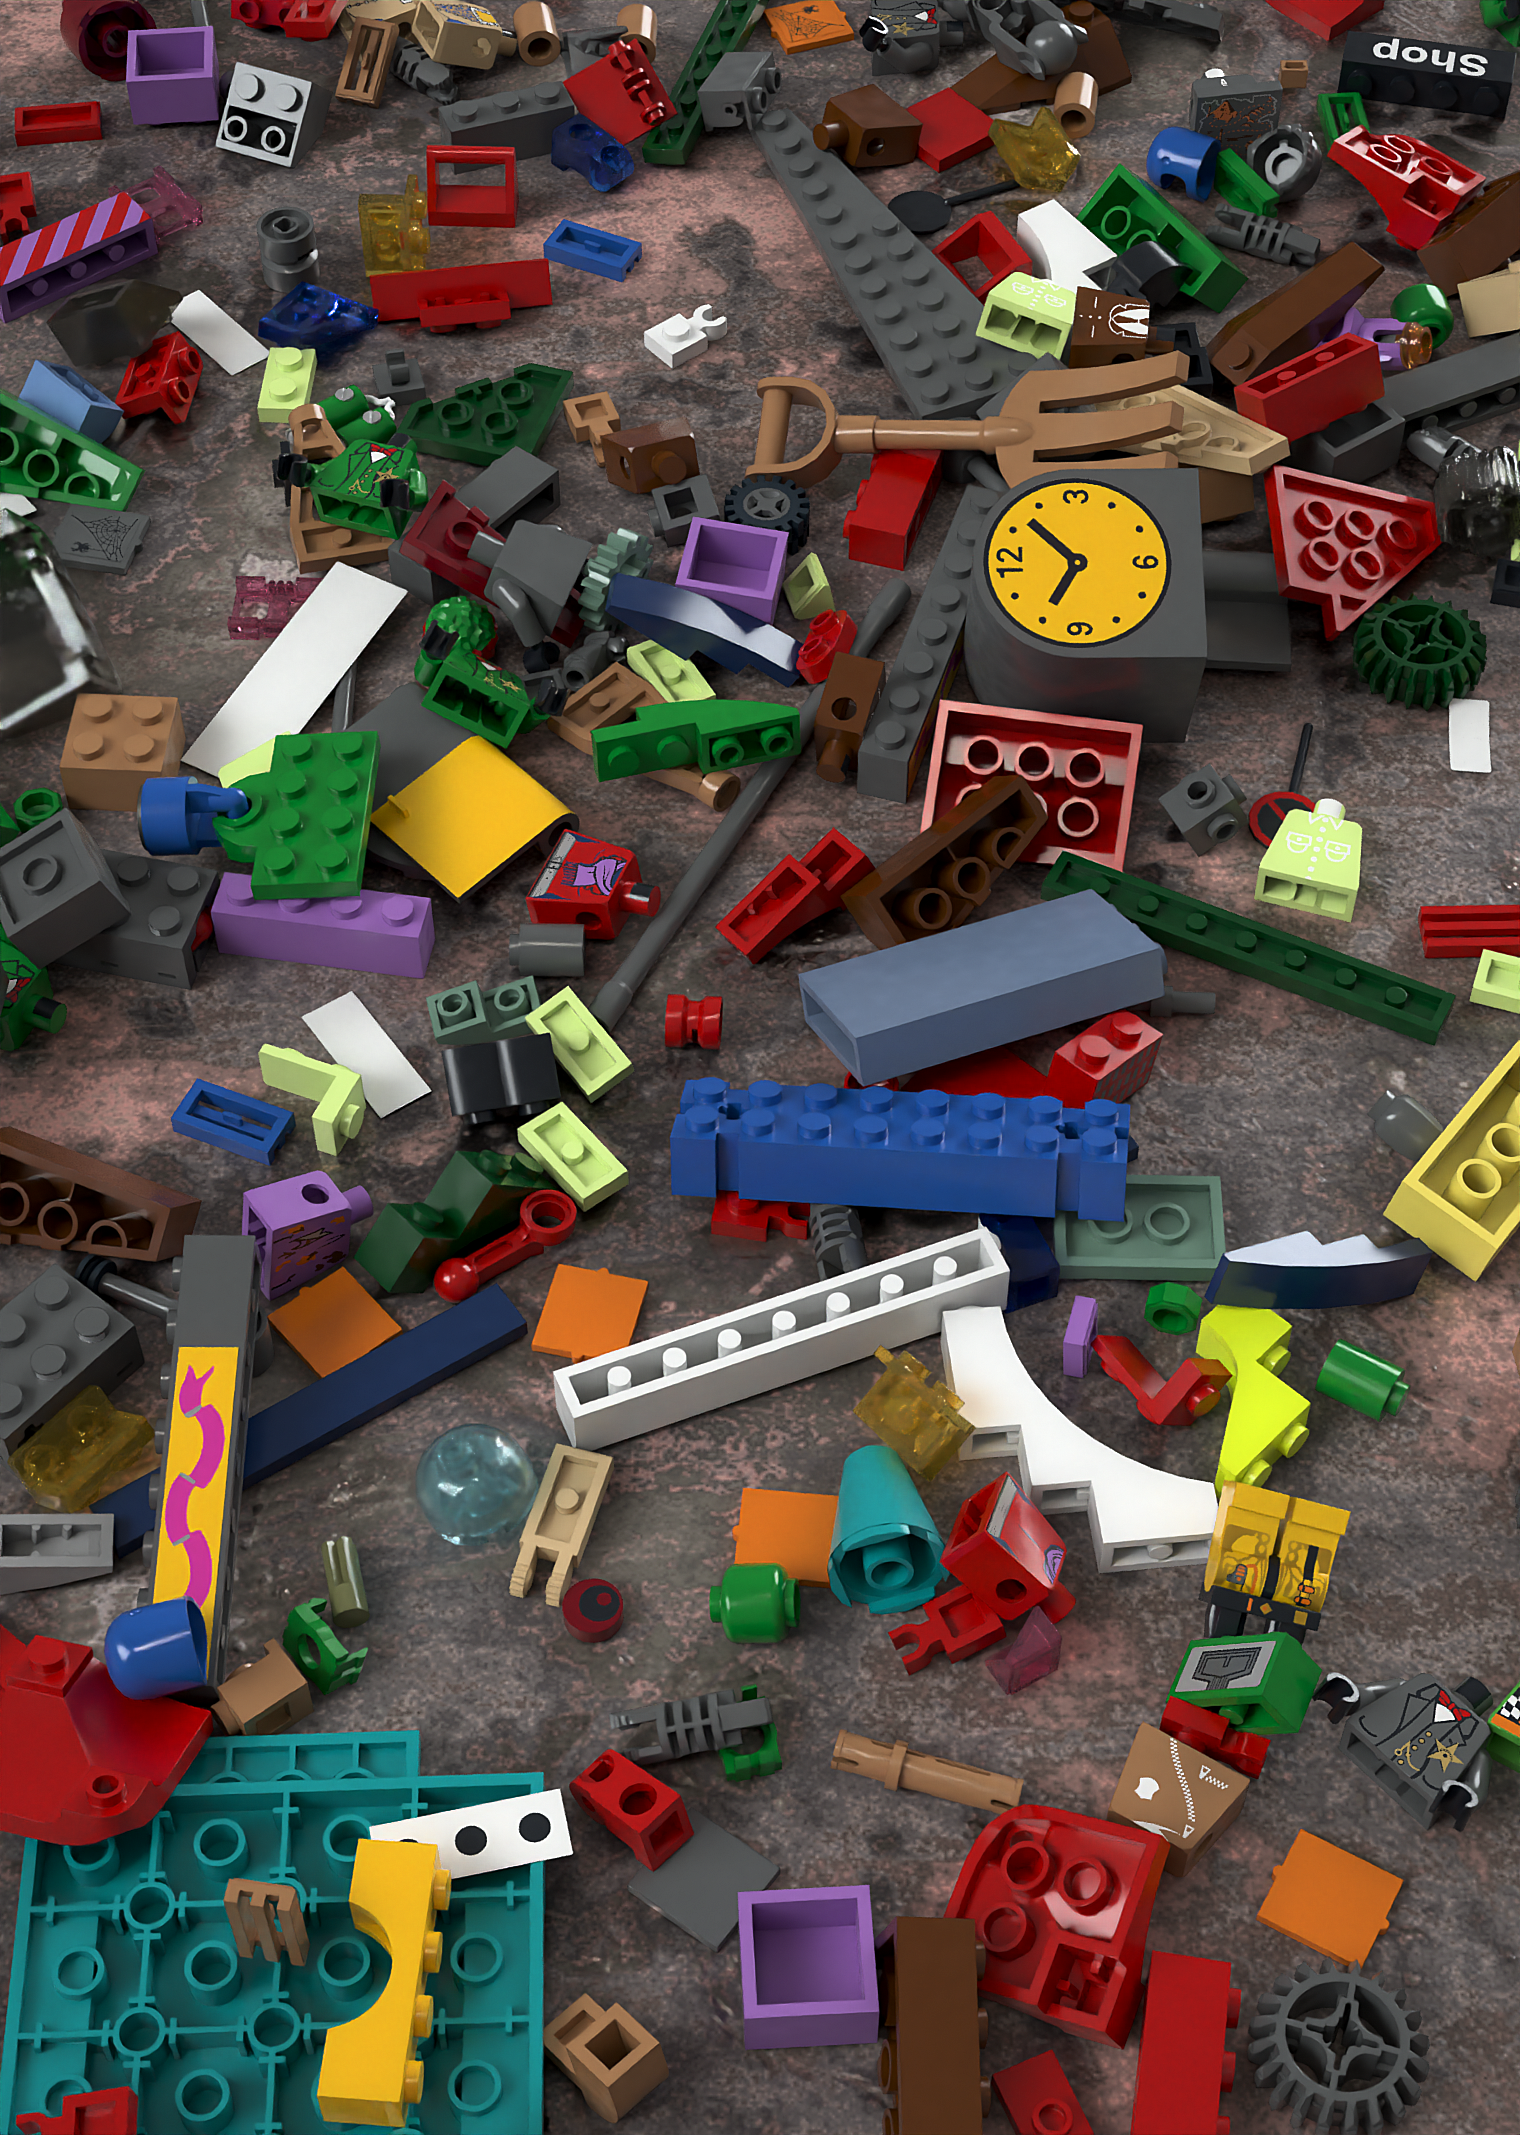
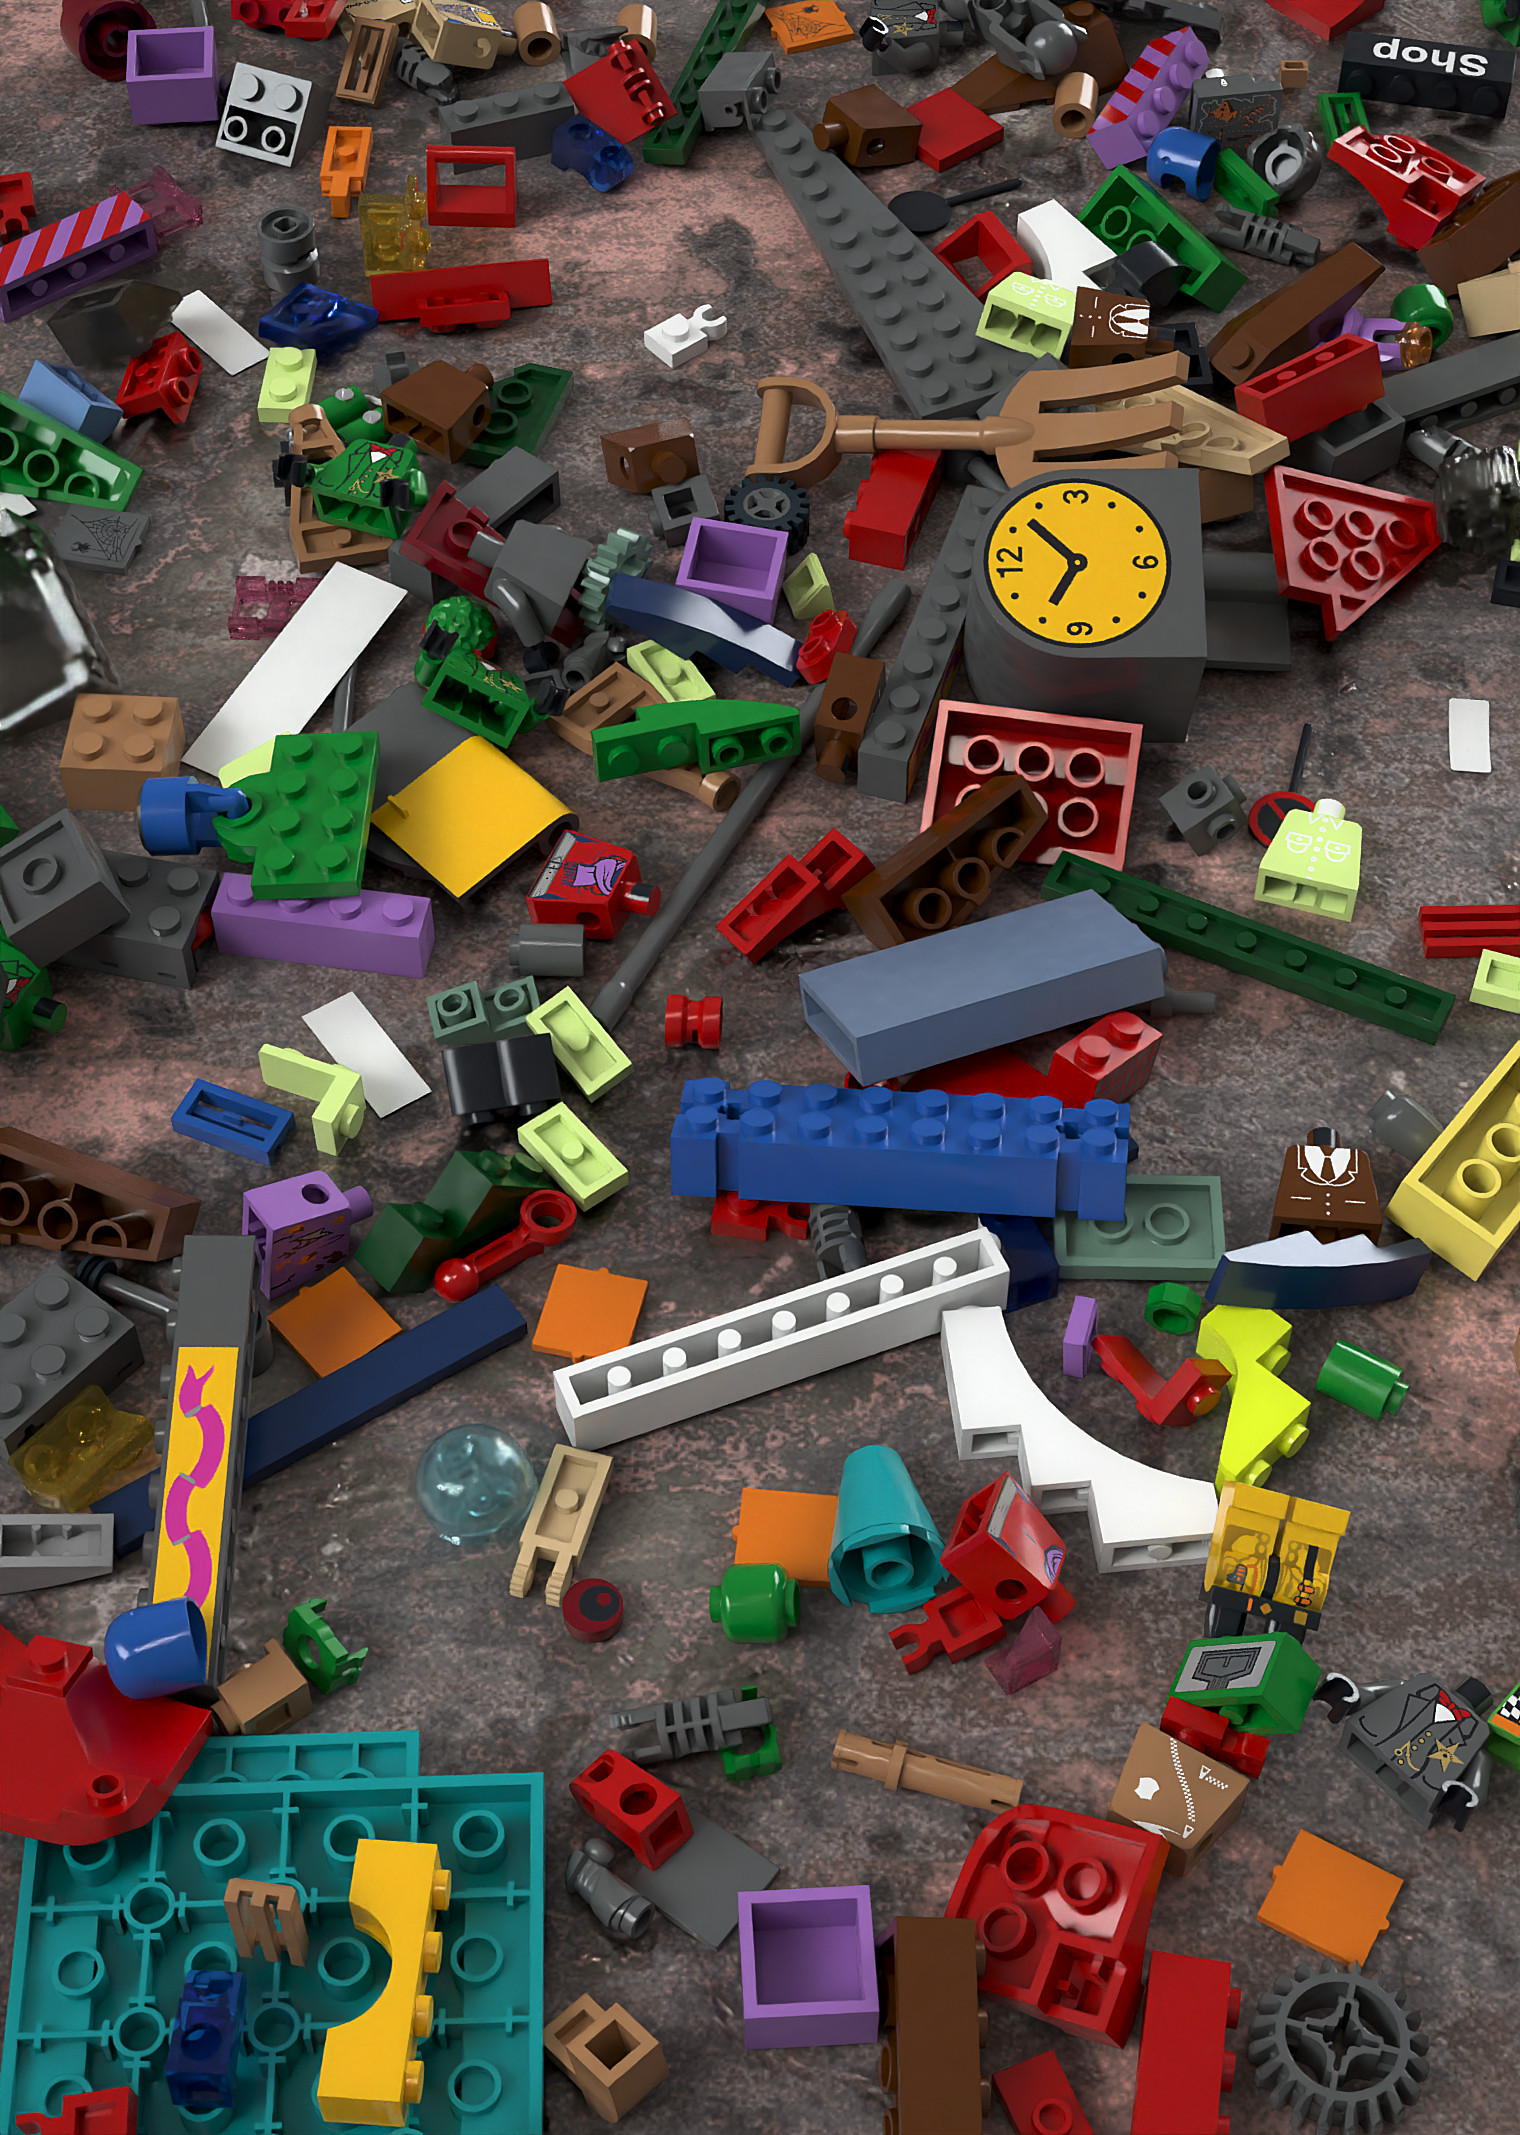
green tile [13,787,64,833] -> none
red tile [15,101,103,146] -> none
olive piece [321,1536,370,1628] -> none
white sticker [369,1789,573,1879] -> none
blue tile [543,219,642,282] -> none
medium nougat plate [563,391,621,467] -> none
clear yellow bracket [852,1345,976,1482] -> none
clear yellow bracket [988,106,1080,192] -> none
dark green gear [1352,593,1487,712] -> none
none -> clear blue leg [165,1969,247,2108]
none -> orange hinge [320,126,373,218]
none -> reddish brown torso [380,360,494,465]
none -> dark grey arm [564,1837,655,1939]
none -> medium lavender brick [1086,26,1210,170]
none -> reddish brown torso [1268,1127,1383,1247]

